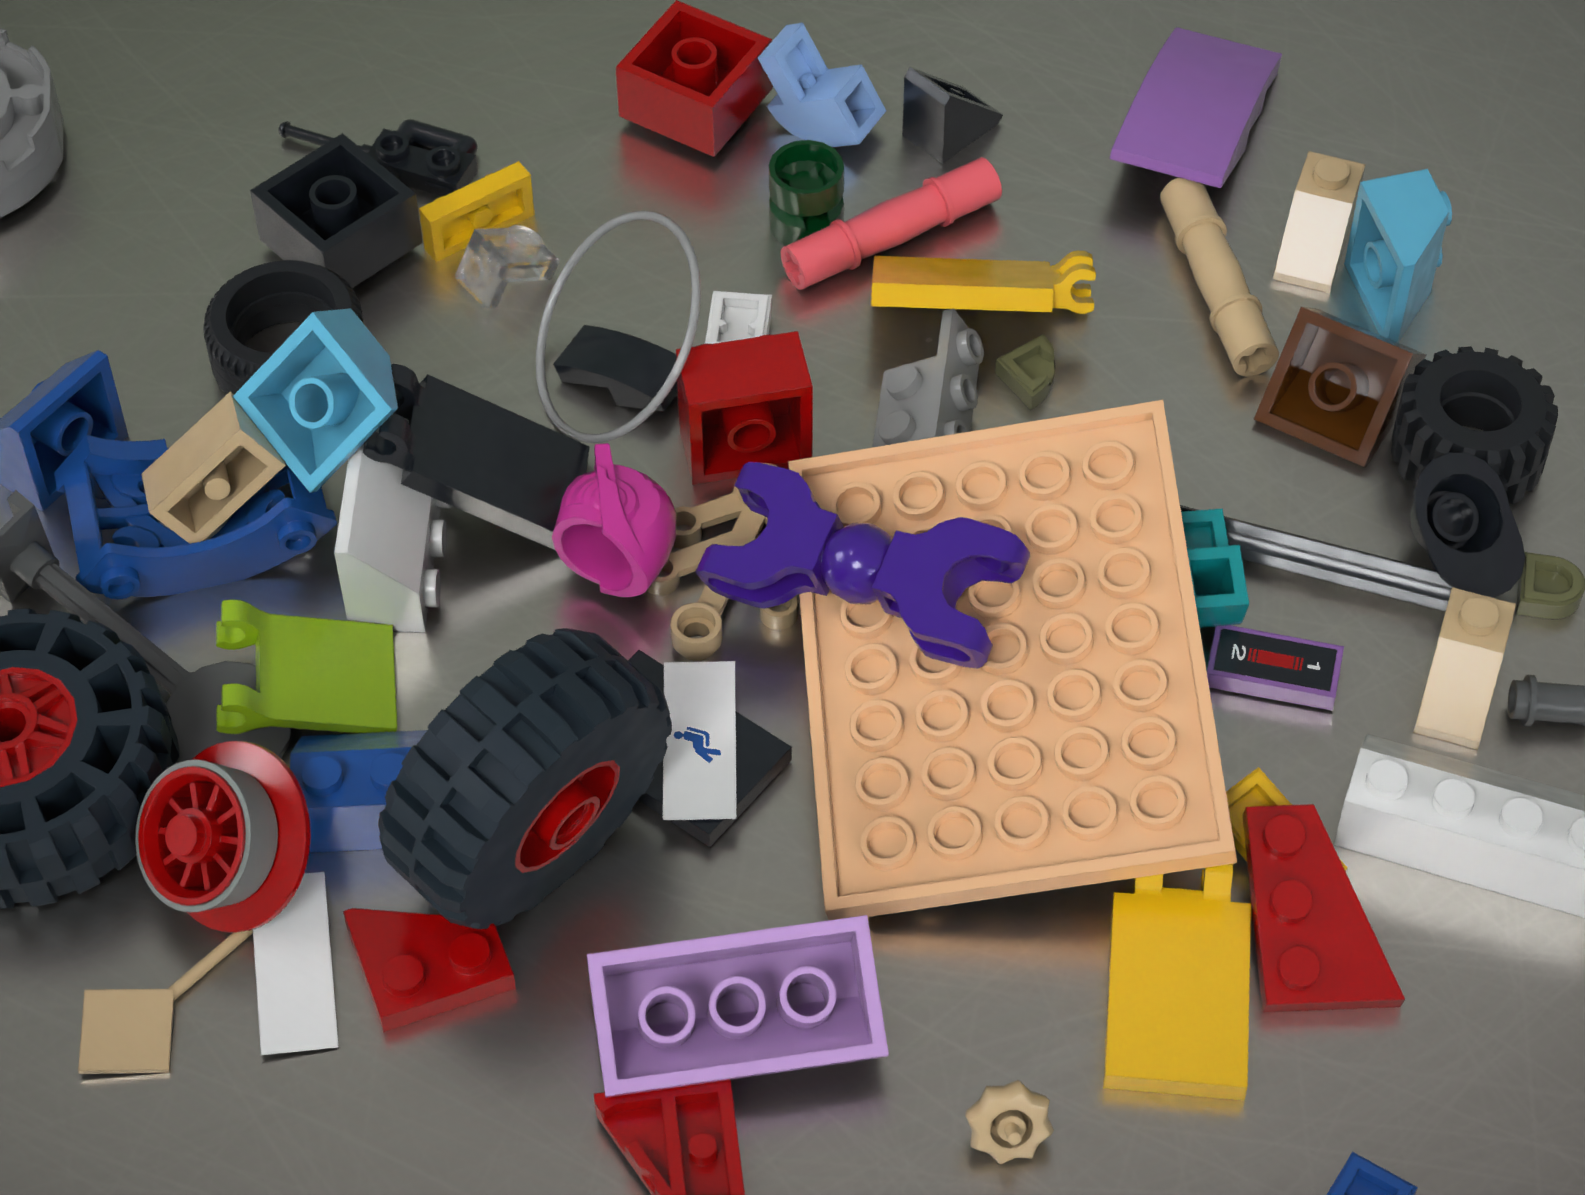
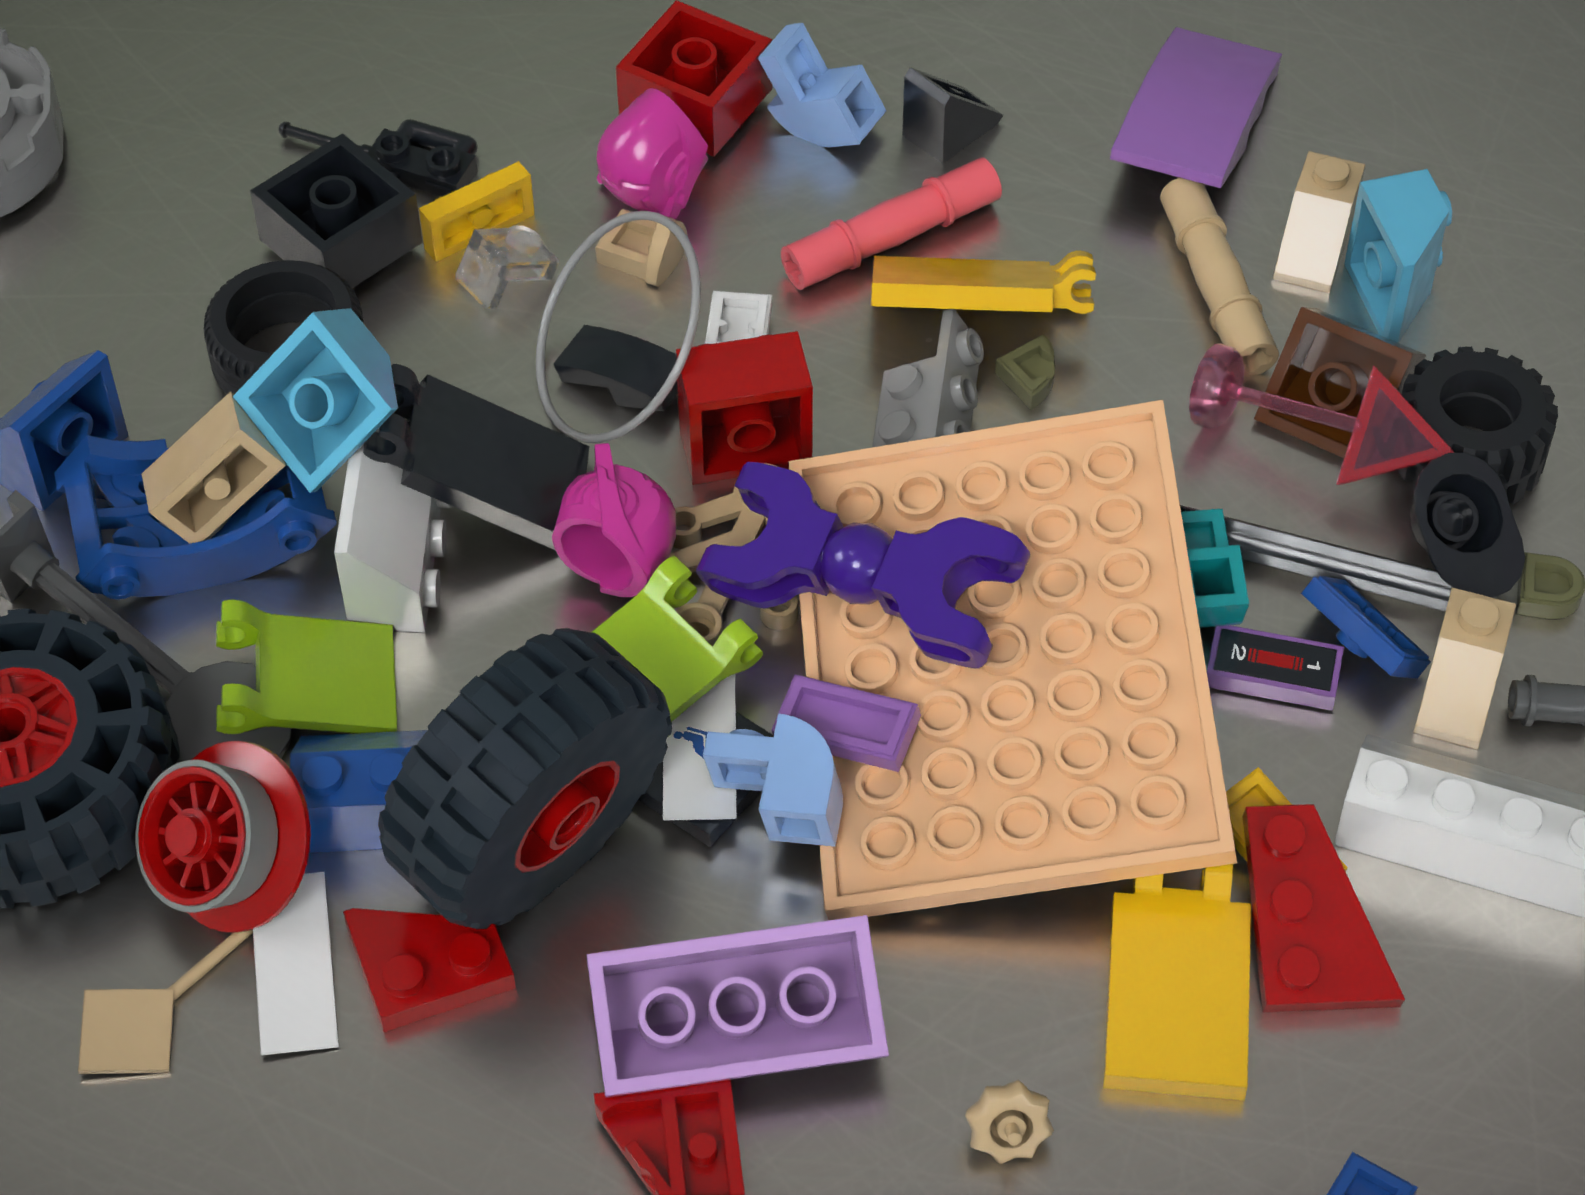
dark green wheel [768,140,844,246] -> none
none -> lime flag [591,555,763,721]
none -> tan tile [595,209,688,287]
none -> dark pink helmet [597,88,709,220]
none -> light blue brick [703,714,843,847]
none -> medium lavender tile [771,674,921,772]
none -> clear pink piece [1189,343,1455,486]
none -> blue plate [1301,576,1431,679]

